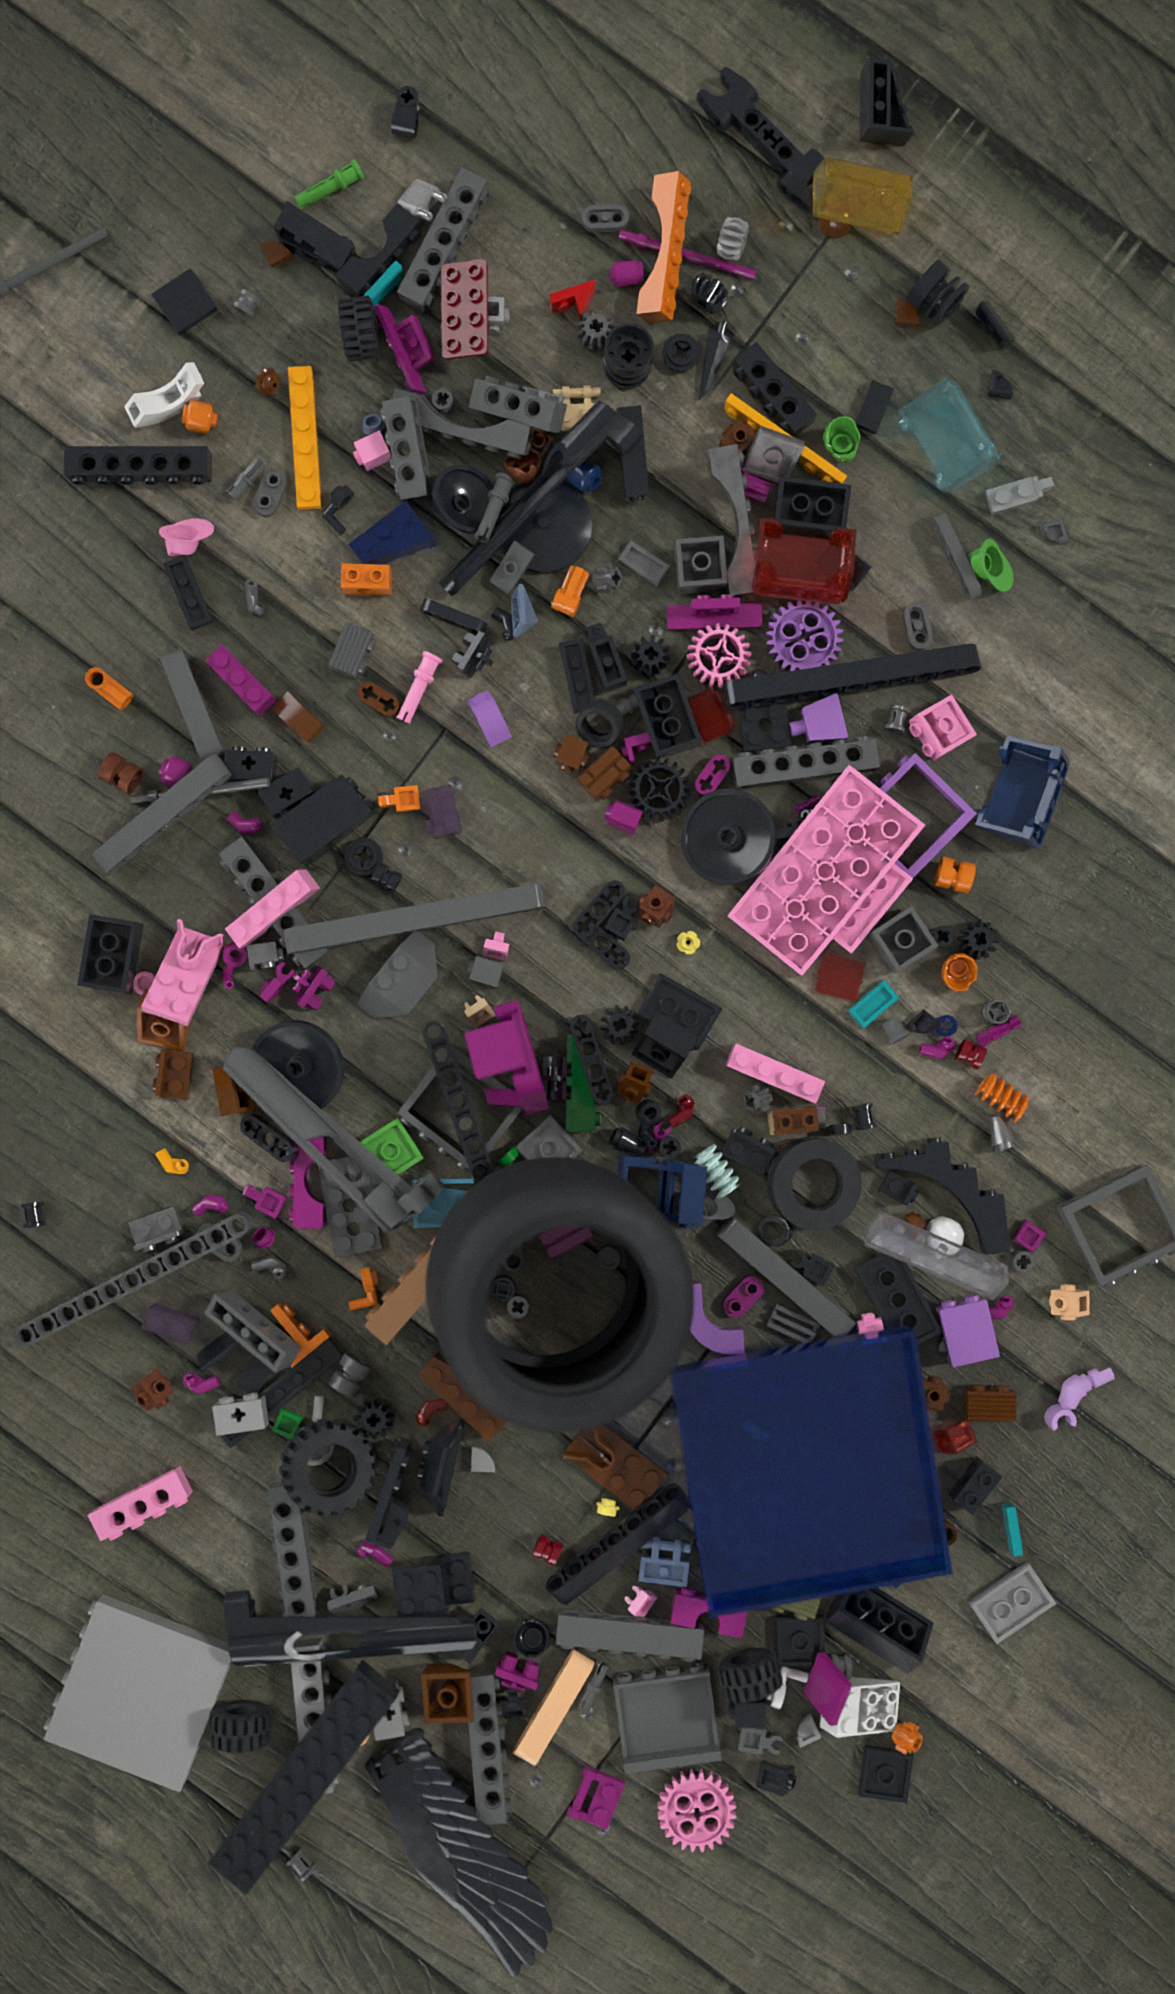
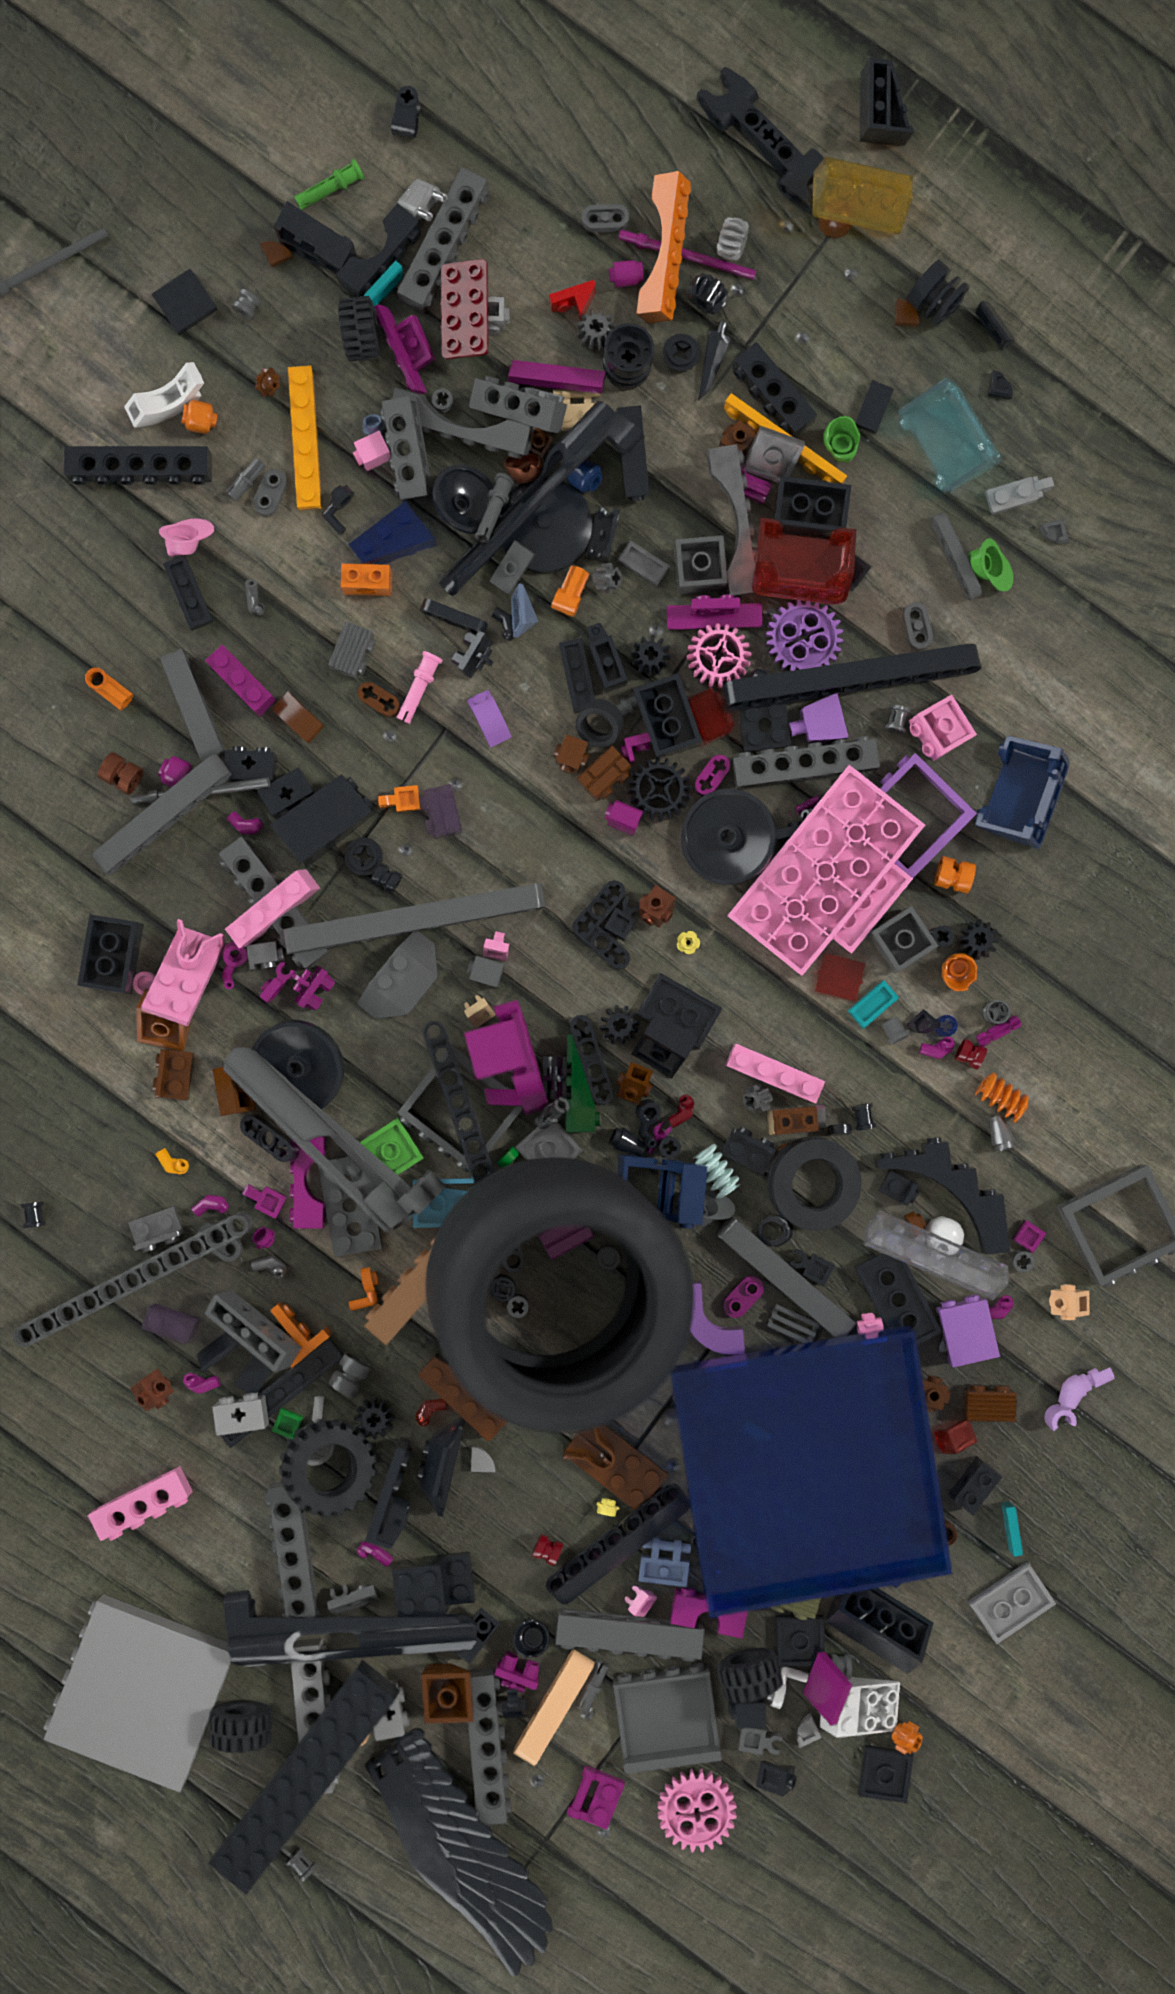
none -> magenta tile [508,360,606,394]
none -> dark grey pin [535,1098,569,1129]
none -> black hinge [585,507,620,563]

